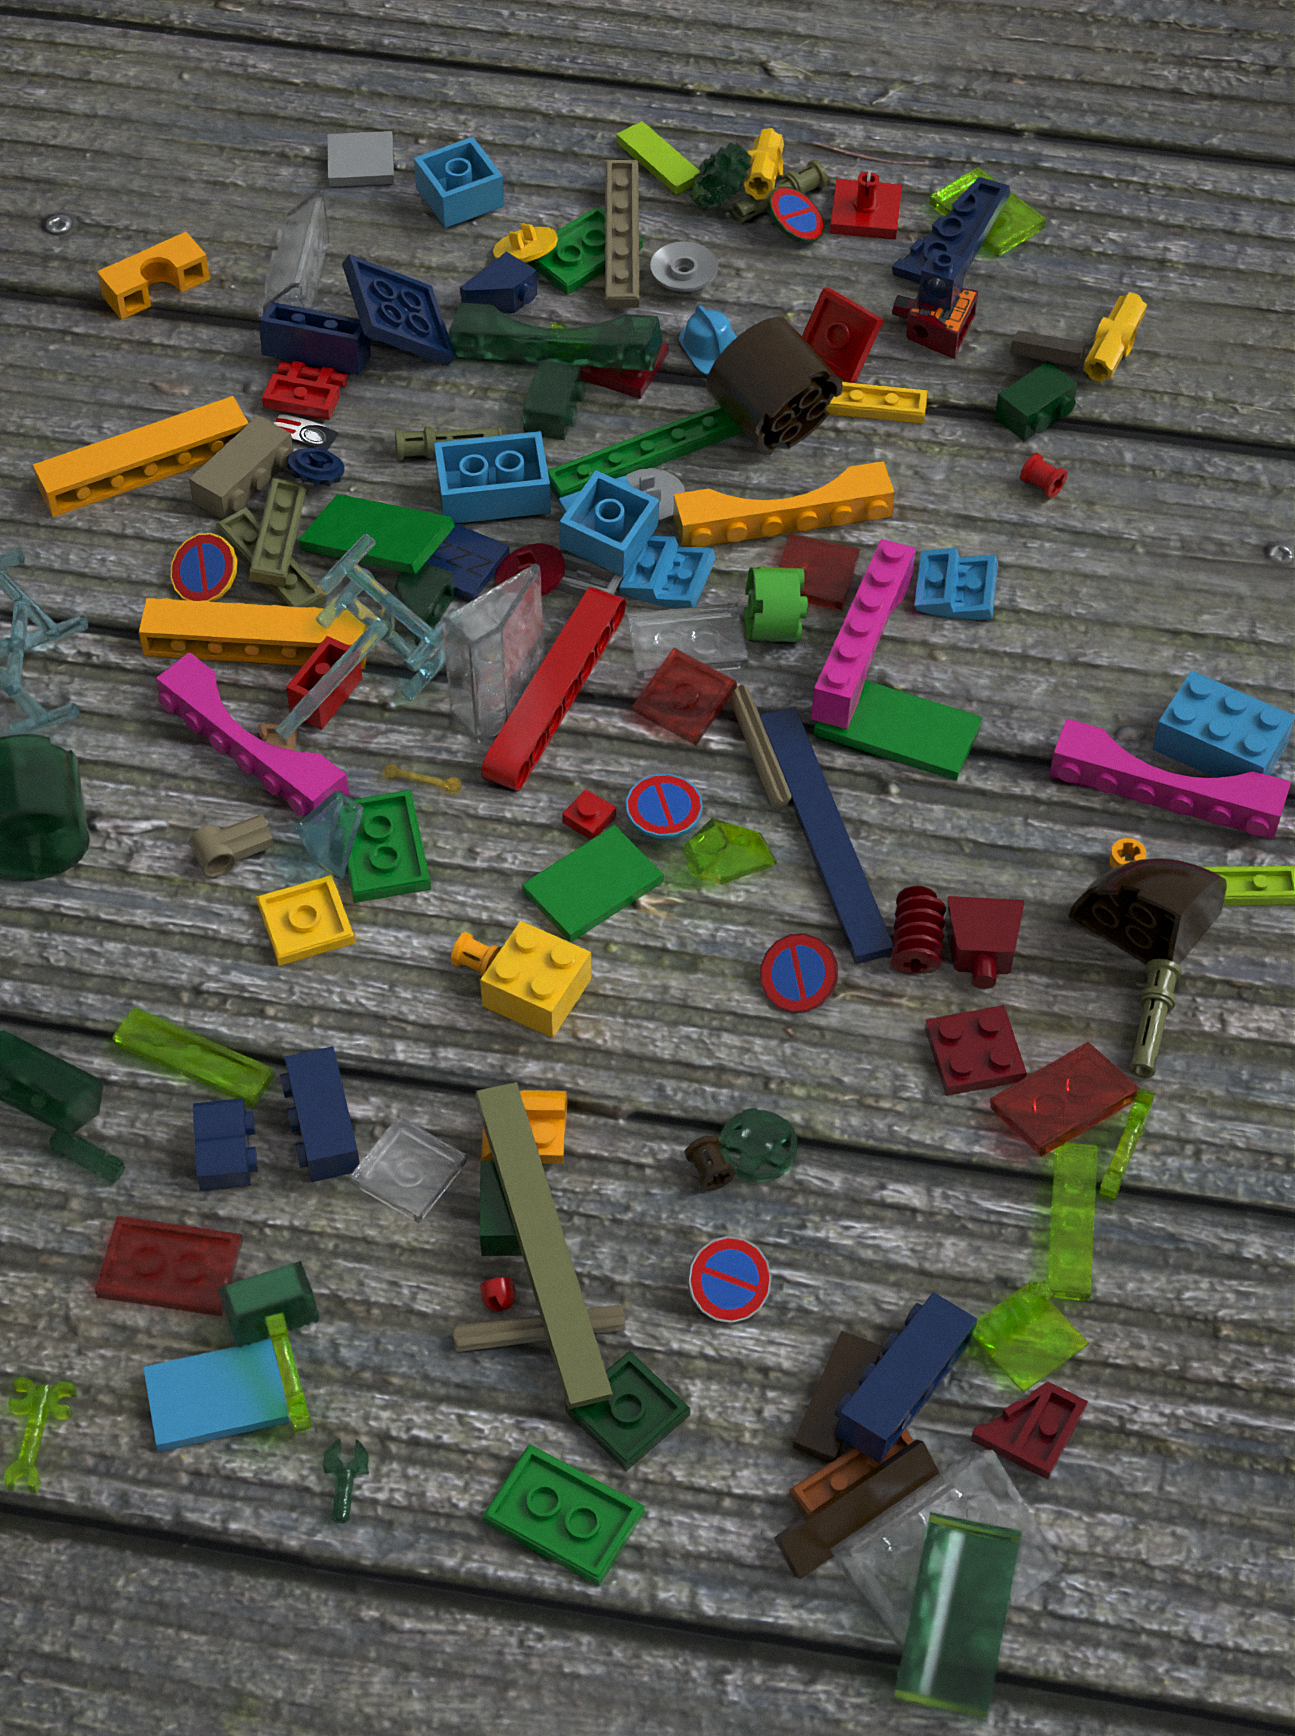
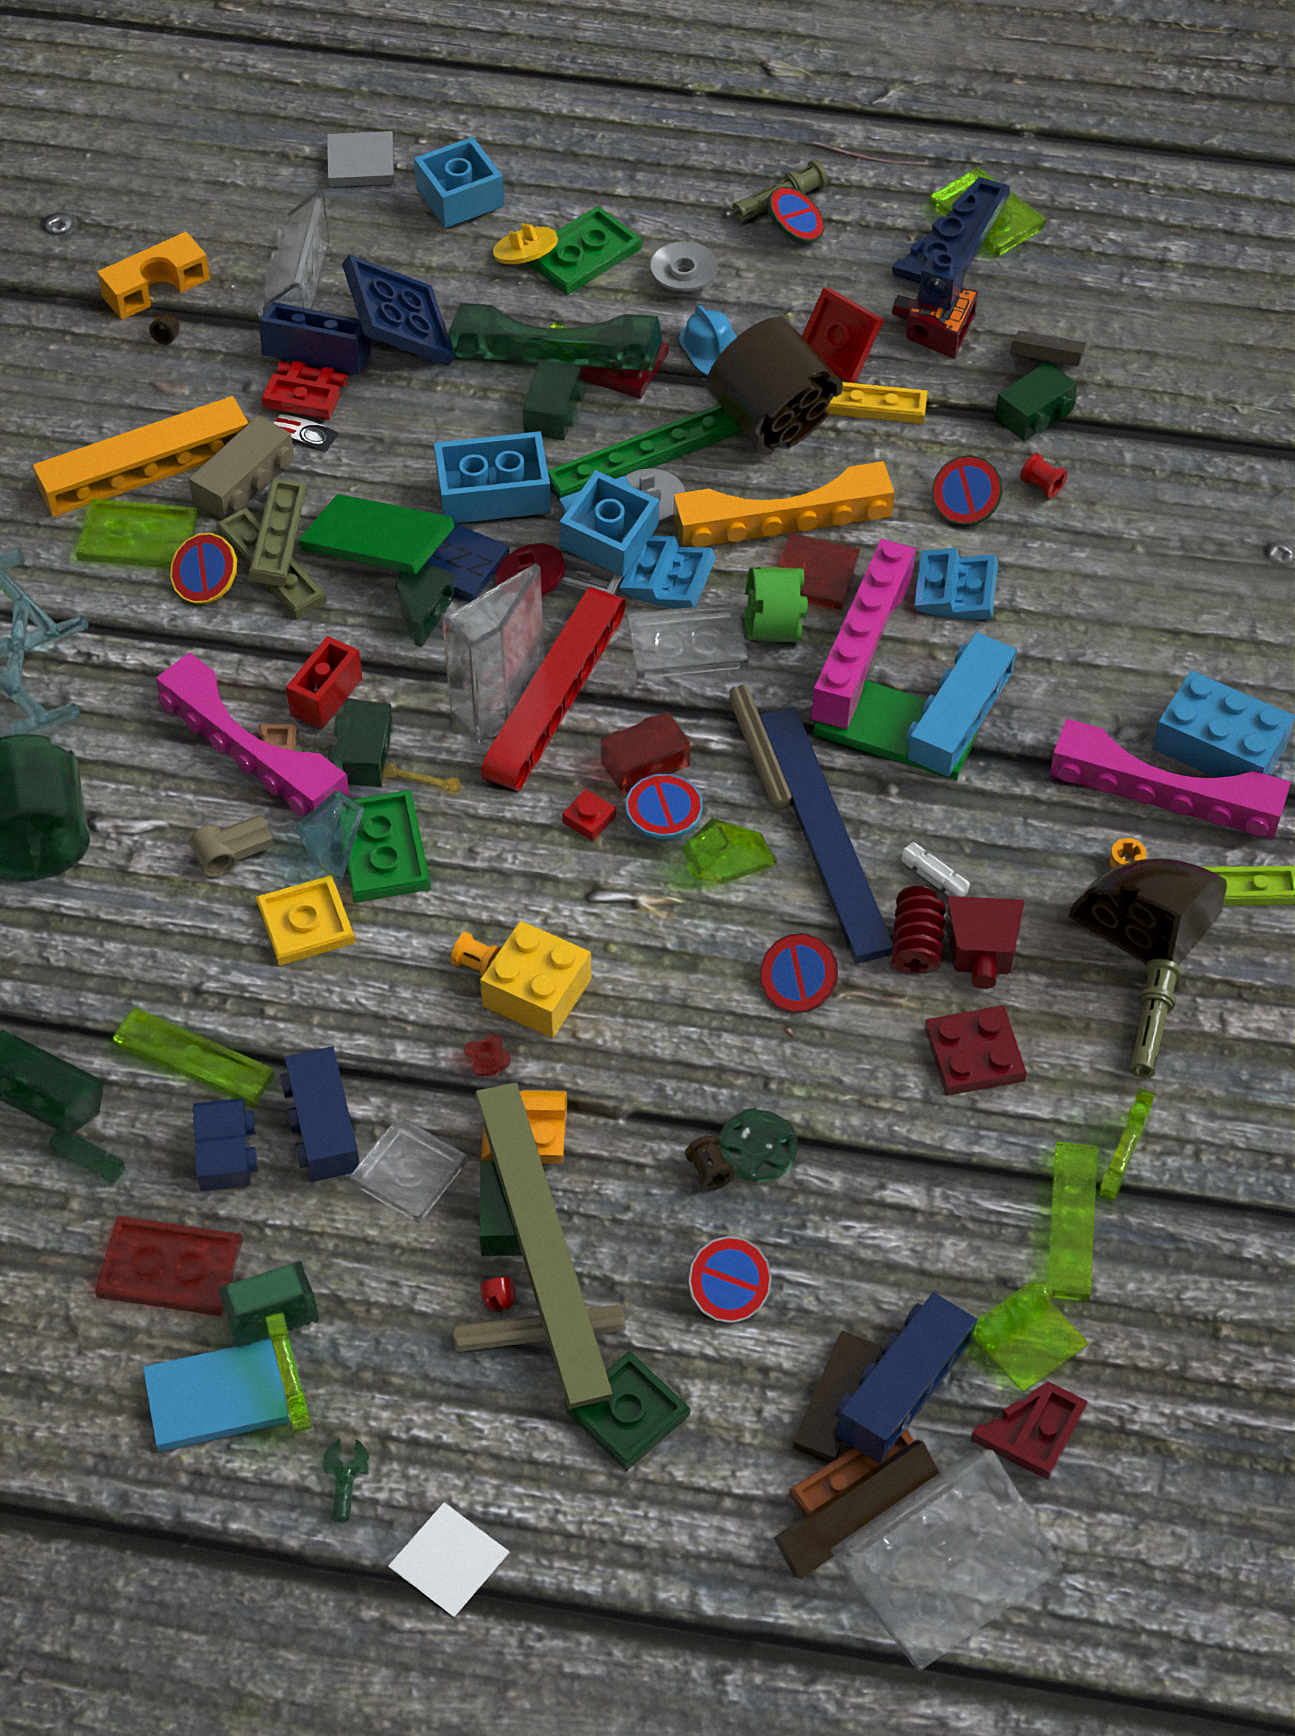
clear neon green bar [4,1377,77,1493] -> none
light orange brick [139,598,370,669] -> none
clear light blue piece [274,533,464,741] -> none
dark blue gear [287,448,345,487] -> none
olive pin [395,426,502,461] -> none
dark blue slope [460,251,537,315] -> none
green tile [482,1444,645,1587] -> none
green tile [522,825,664,943] -> none
dark tan tile [605,160,639,308] -> none
lime tile [616,121,702,195] -> none
clear red tile [632,648,737,745] -> none
clear green gear [689,142,752,211] -> none
yellow piece [744,128,784,200] -> none
red tile [830,172,902,239] -> none
clear green slope [894,1512,1023,1723] -> none
clear red tile [990,1042,1140,1157] -> none
yellow piece [1083,292,1147,383] -> none
none -> clear neon green tile [76,498,199,569]
none -> dark brown hinge [149,314,180,345]
none -> clear green brick [328,700,393,787]
none -> white sticker [388,1503,509,1617]
none -> clear red plate [464,1034,511,1076]
none -> clear red brick [601,711,690,795]
none -> white axle [901,842,970,897]
none -> dark azure brick [905,632,1017,777]
none -> piece [932,455,1003,526]

